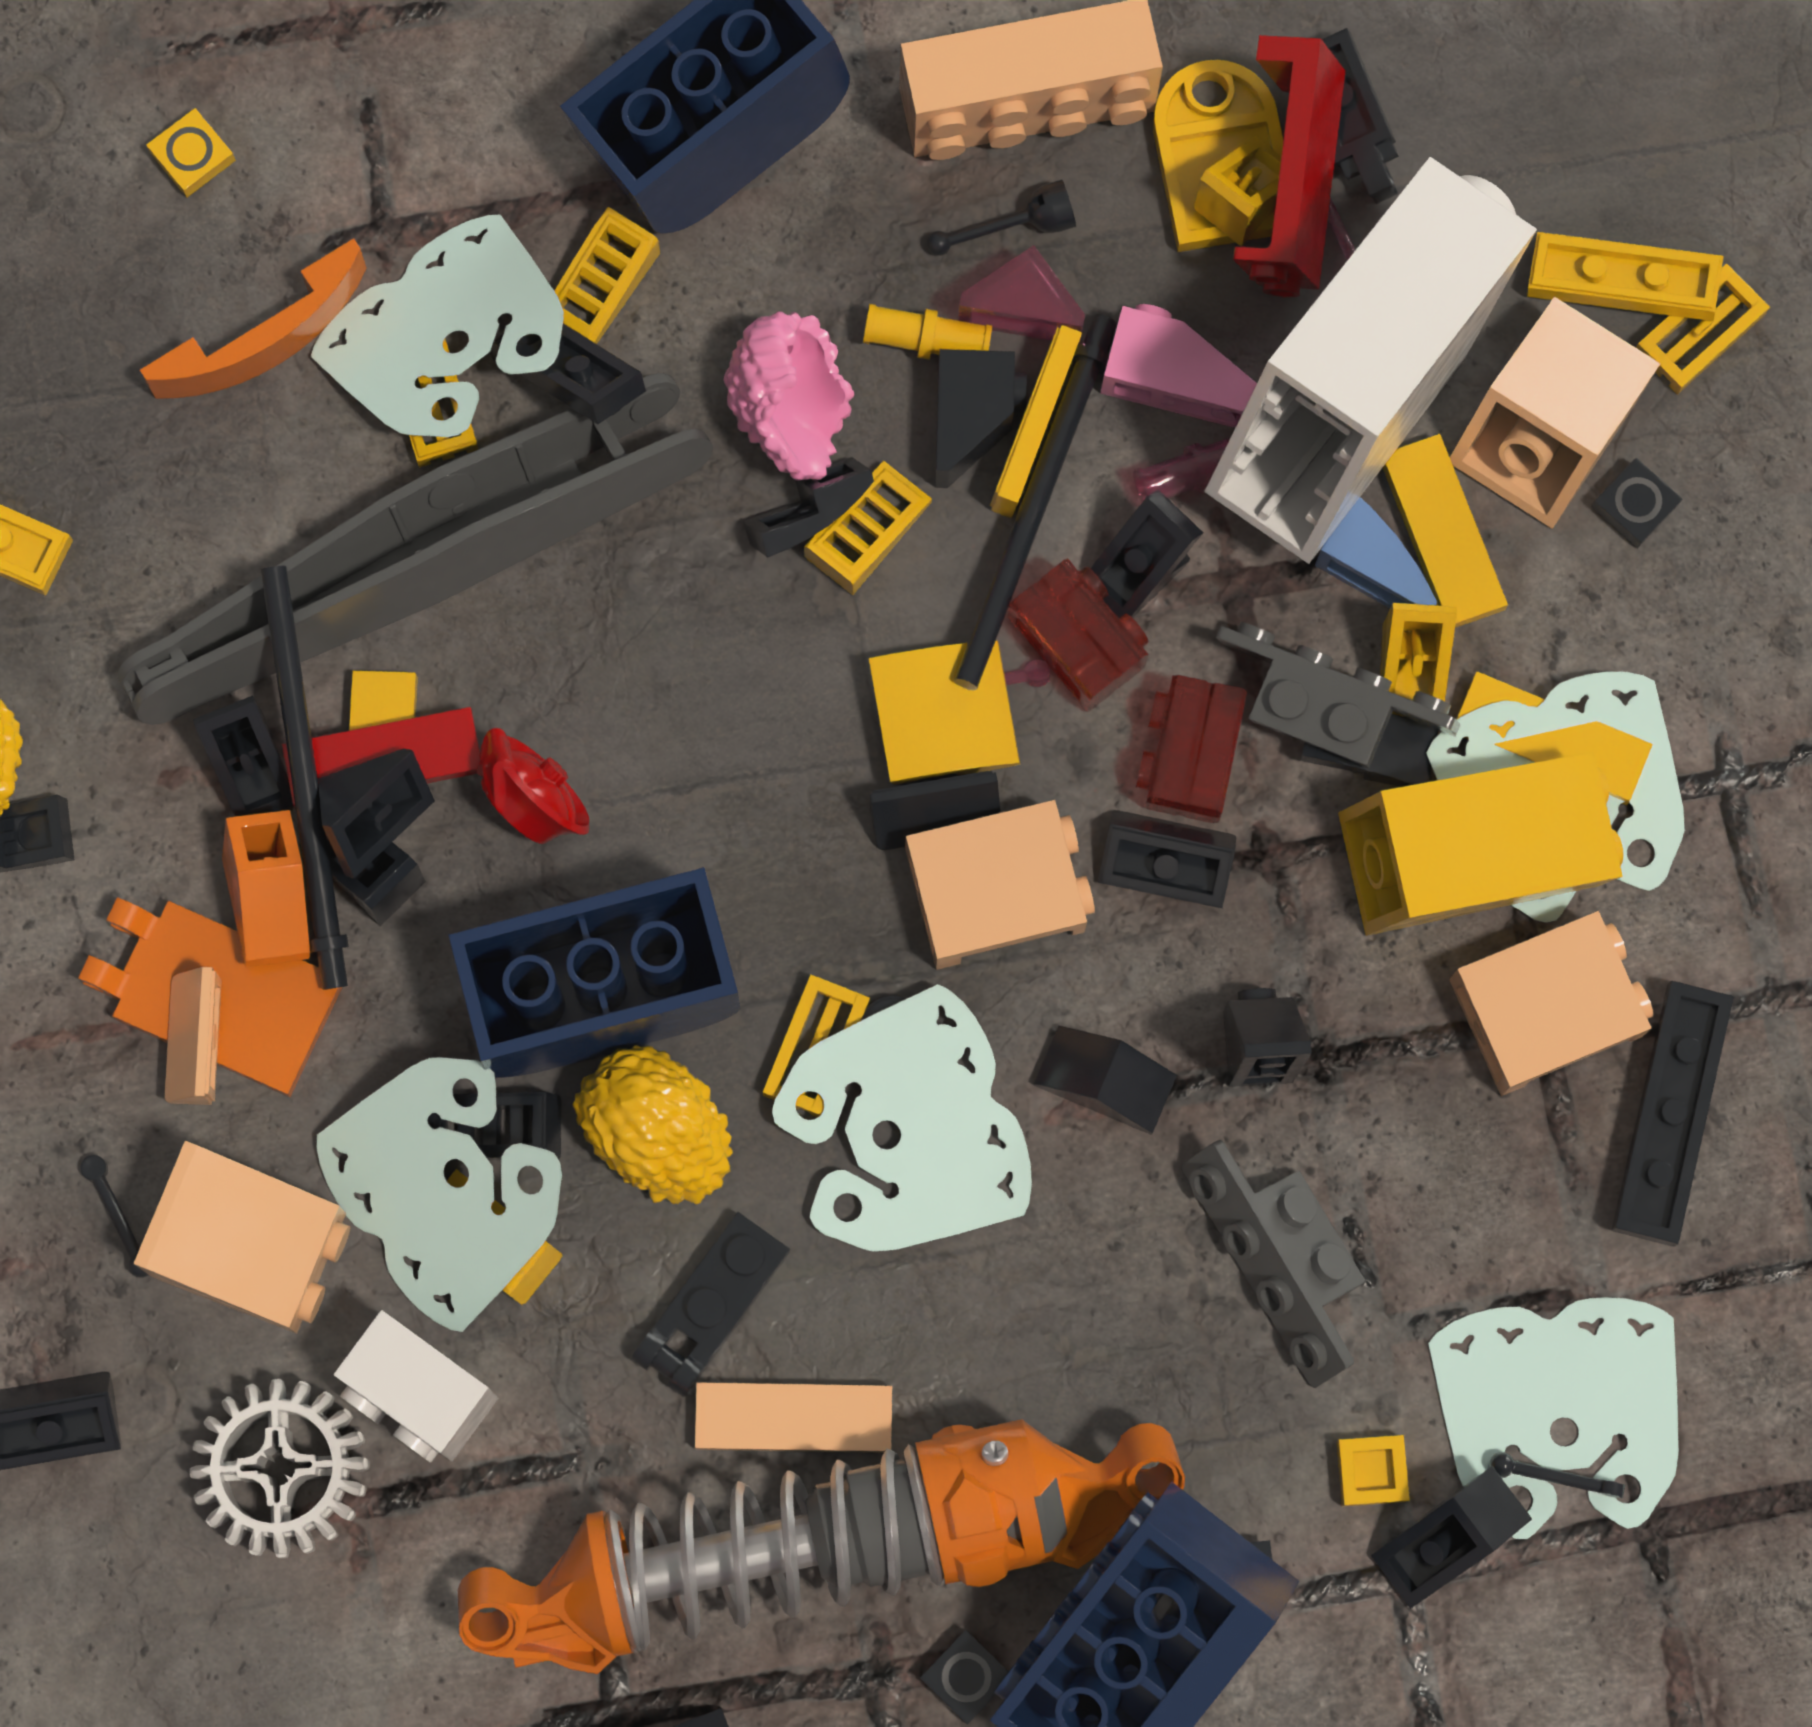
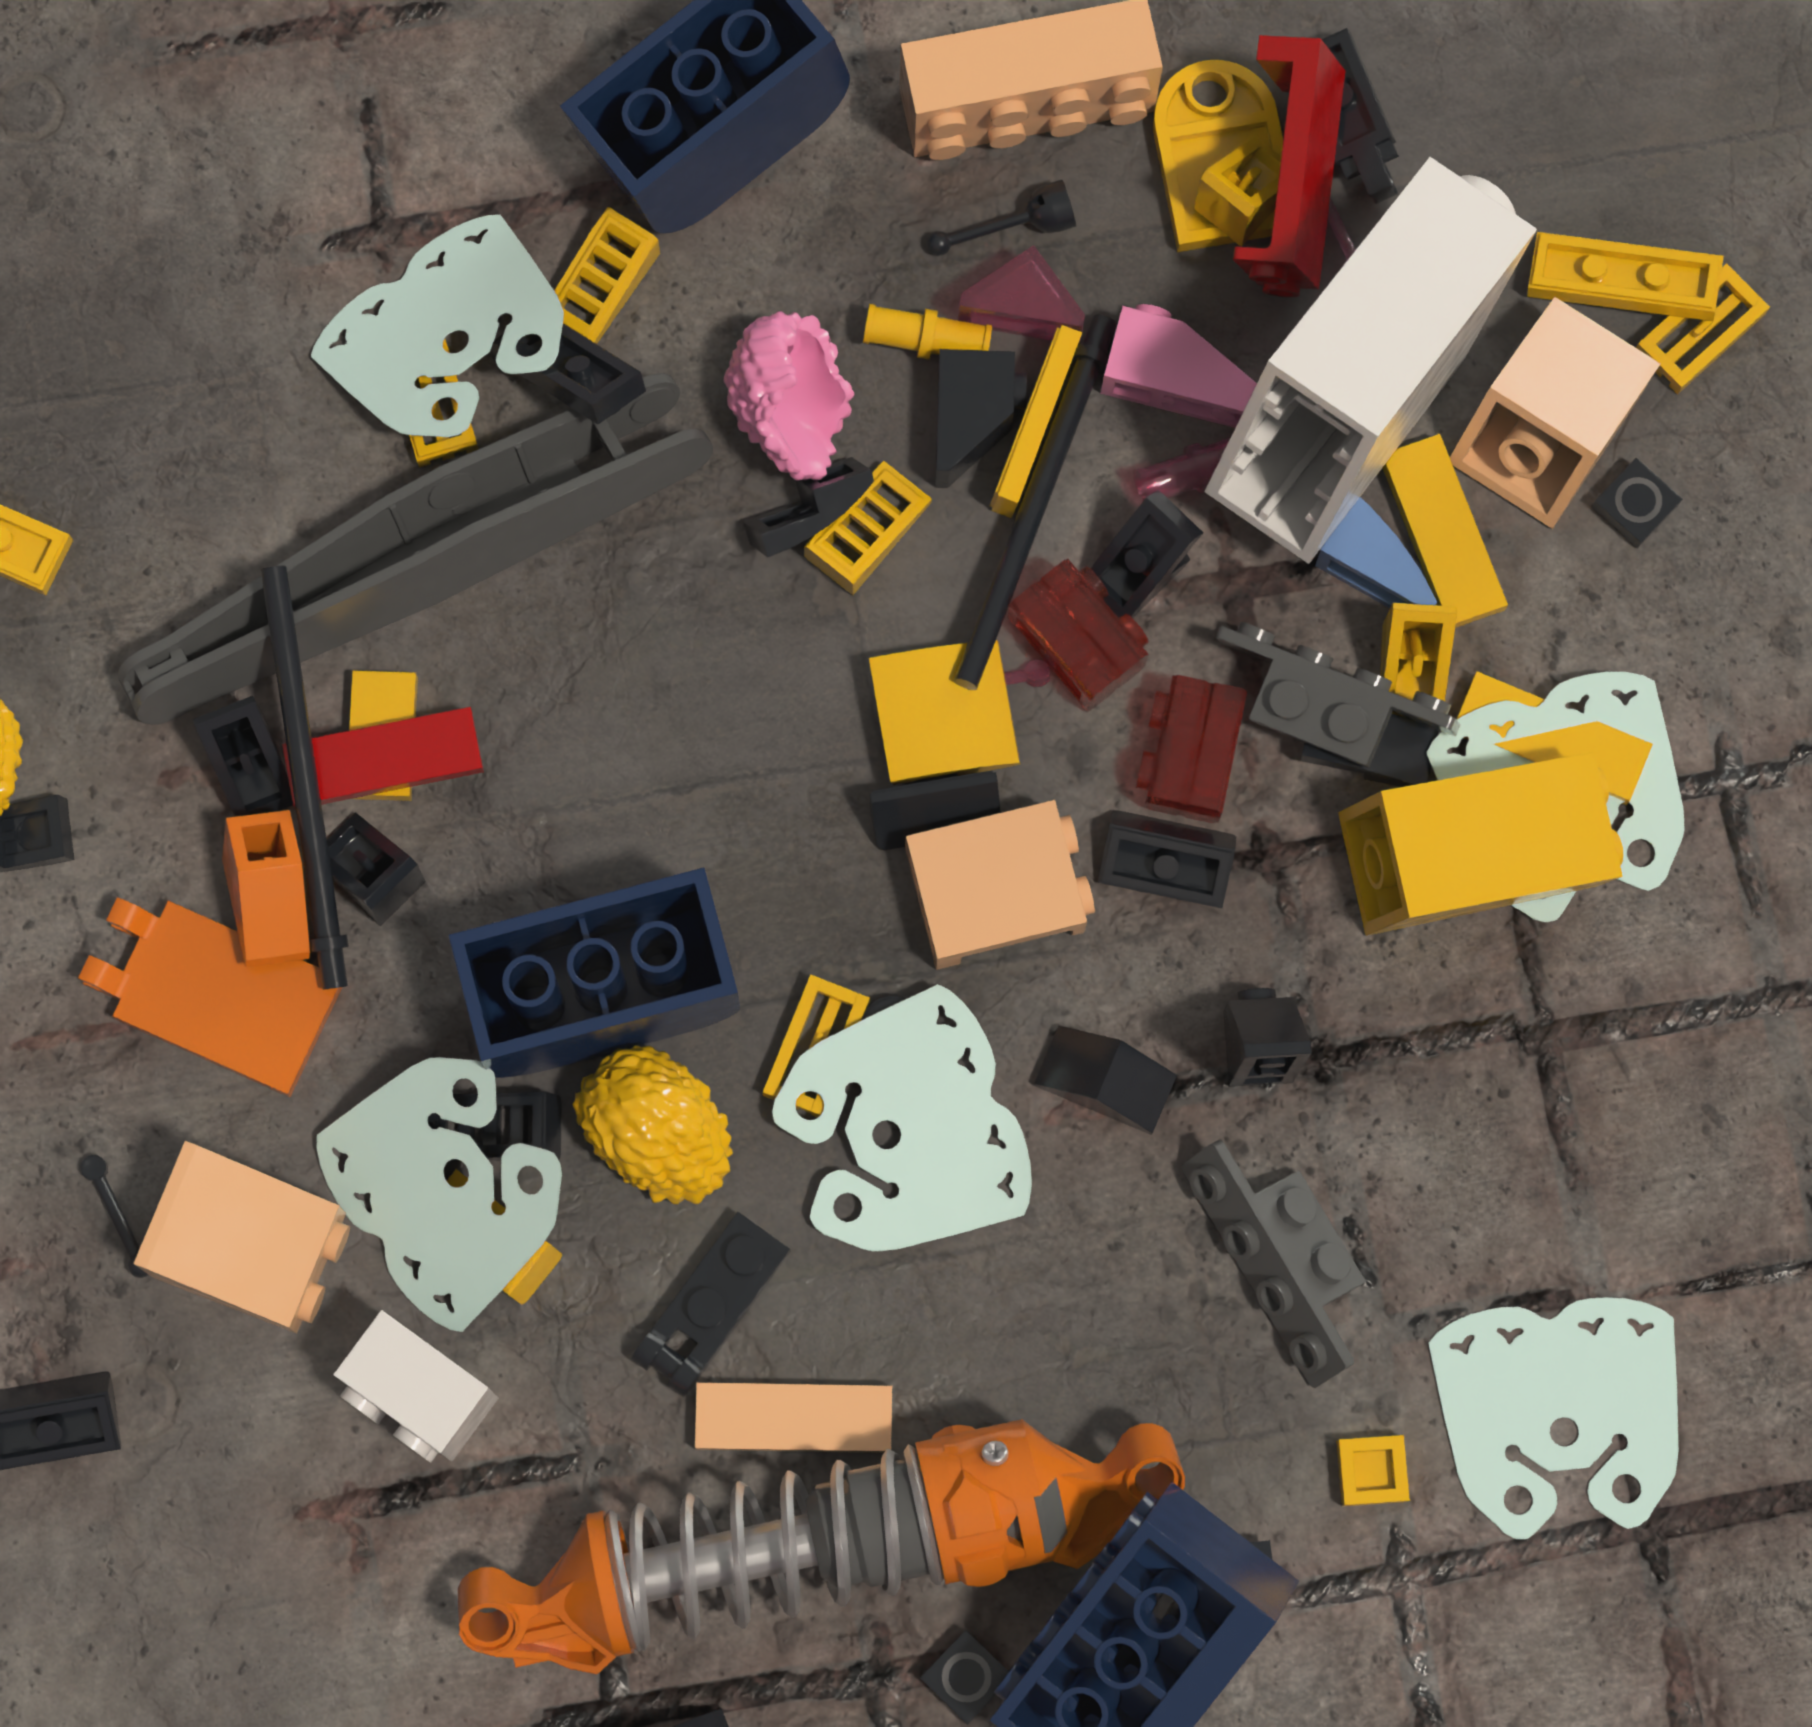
orange slope [140,238,367,399] -> none
yellow tile [146,108,236,197] -> none
light nougat slope [165,967,222,1105] -> none
white gear [190,1379,370,1558] -> none
black slope [318,748,435,878] -> none
red piece [477,728,589,844] -> none
black slope [1371,1466,1532,1609] -> none
light nougat panel [1450,911,1653,1096] -> none
black hinge [1489,1452,1625,1498] -> none
black plate [1611,980,1734,1247] -> none

